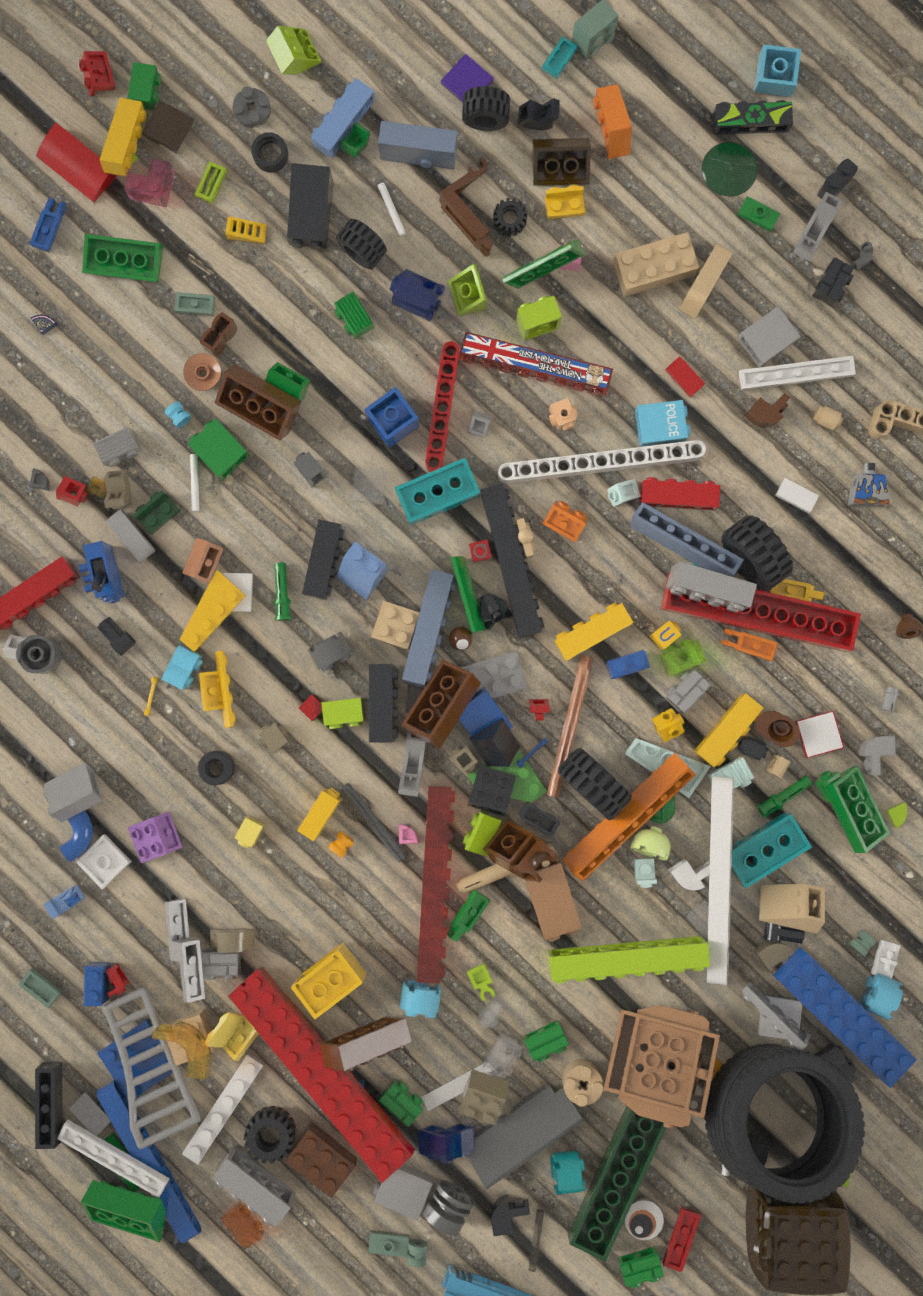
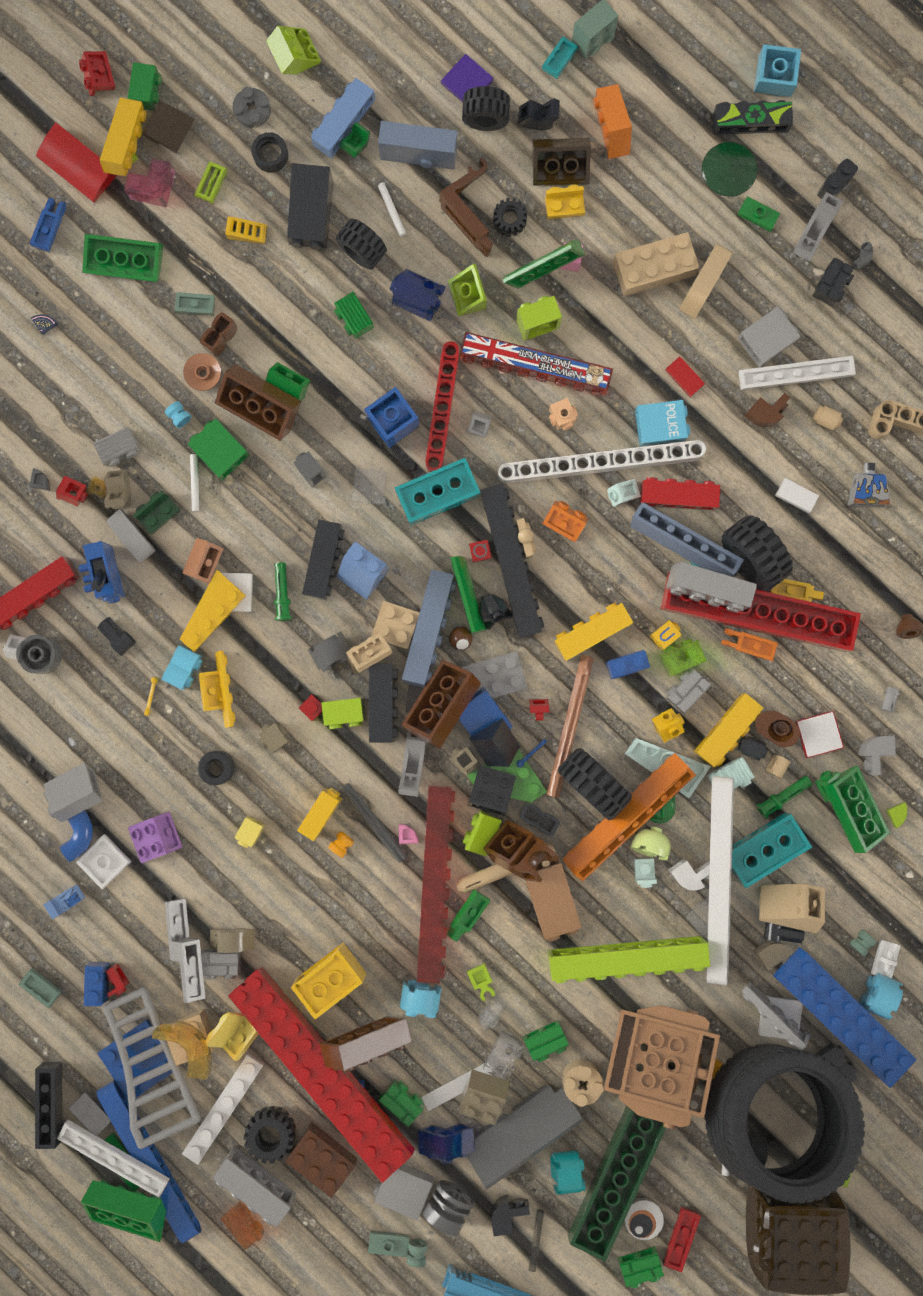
none -> tan bracket [346,633,392,674]

